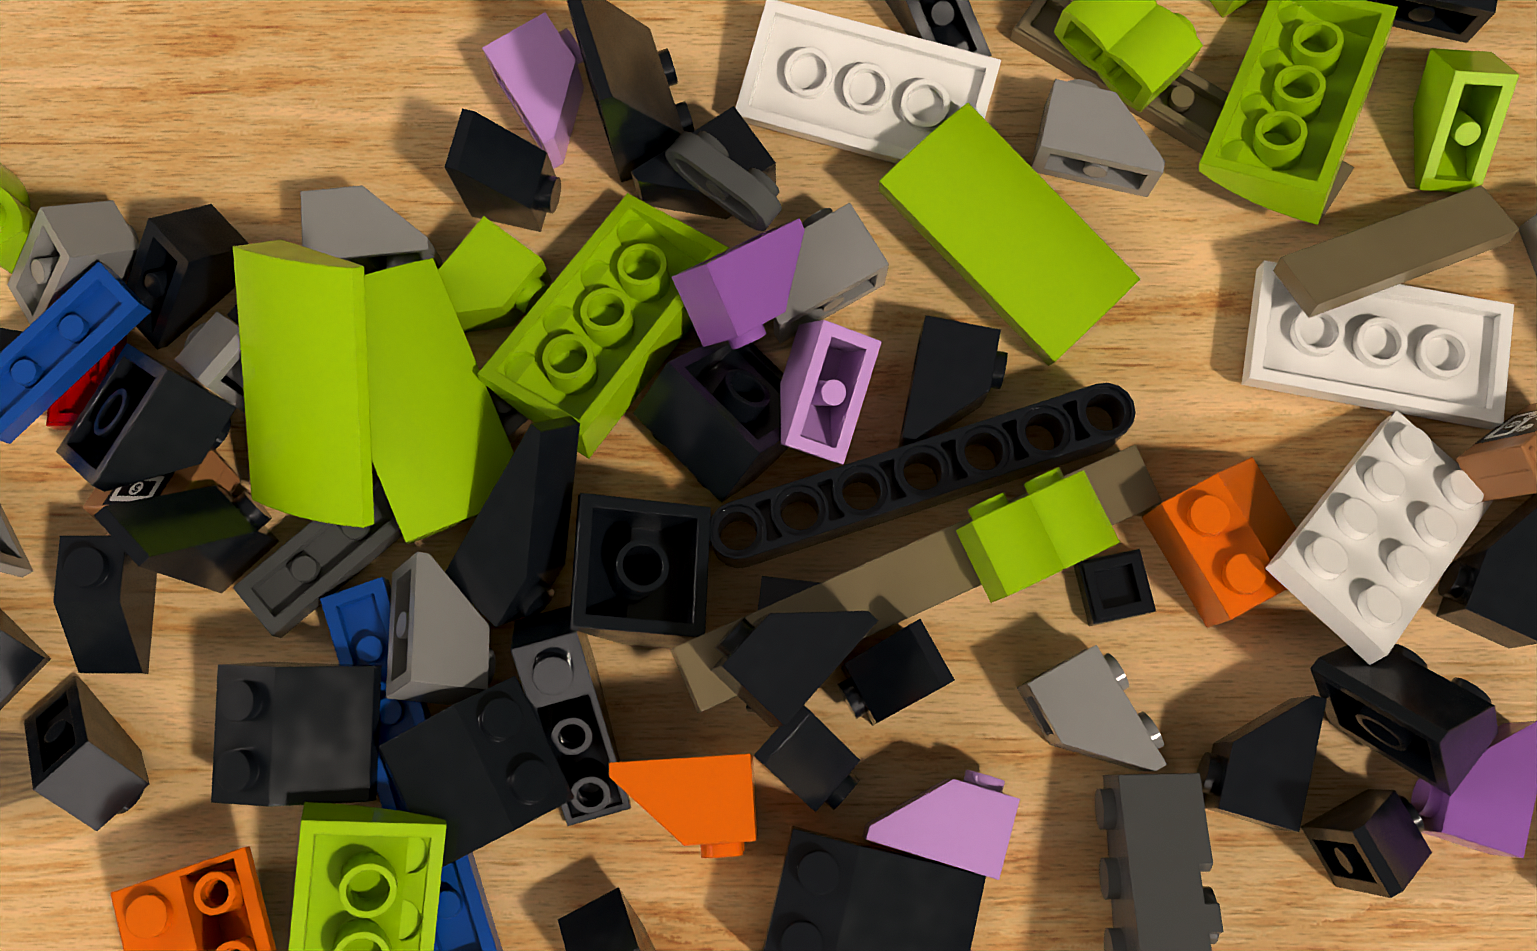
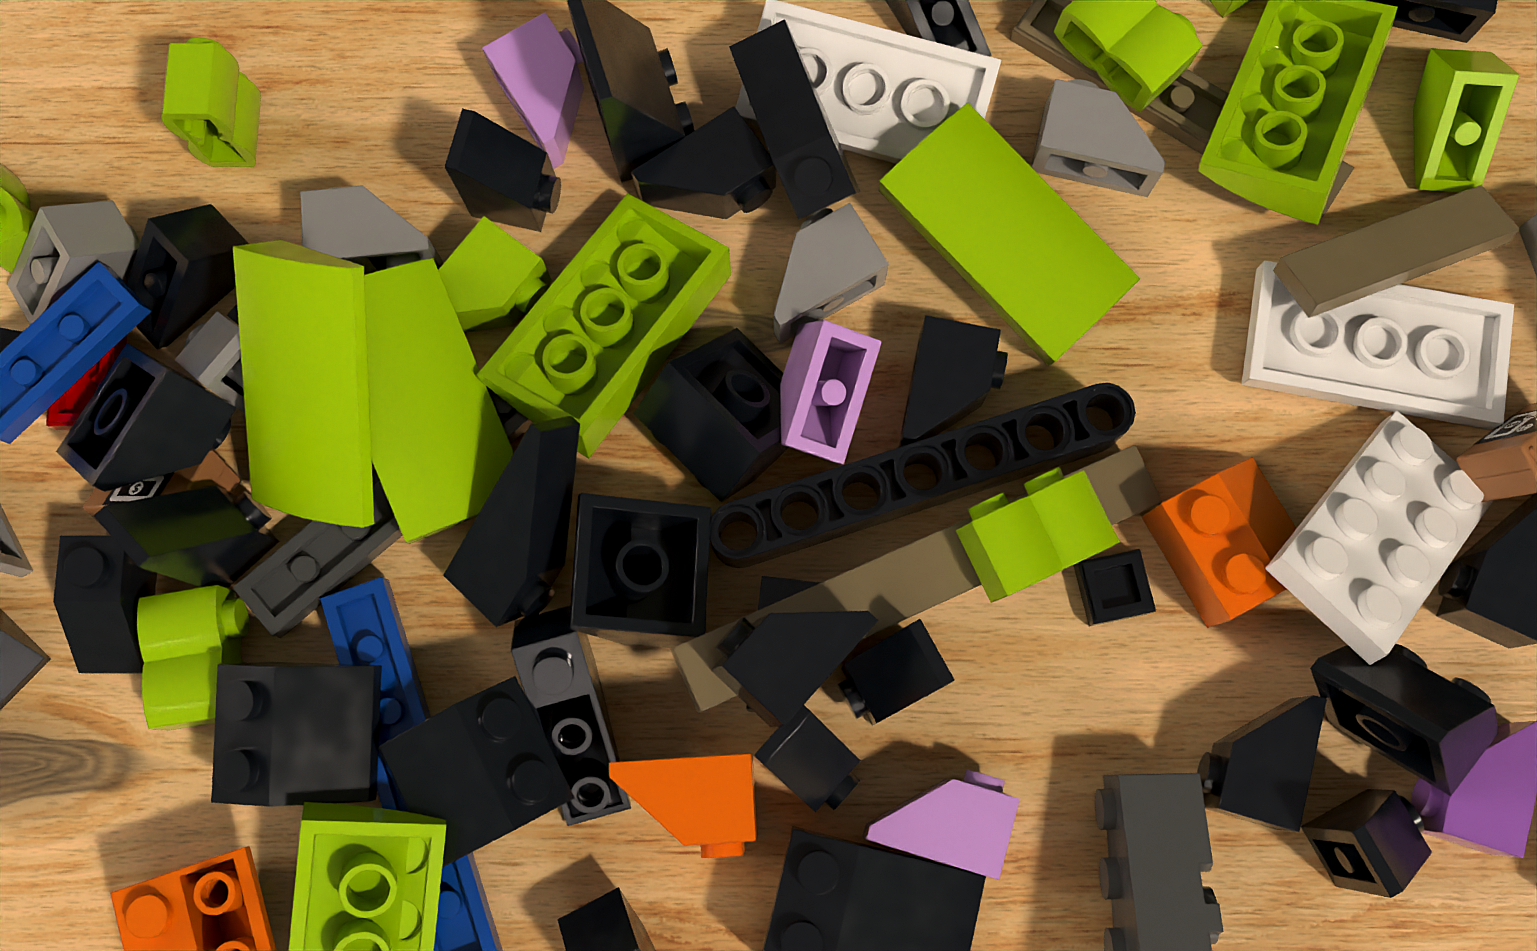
slope [24,676,150,831] -> none
light grey slope [386,552,496,705] -> none
dark grey plate [665,131,782,231] -> none
medium lavender slope [672,218,805,349] -> none
light grey slope [1017,645,1167,771] -> none
none -> lime brick [137,585,249,731]
none -> lime brick [162,37,261,167]
none -> black slope [729,19,861,219]

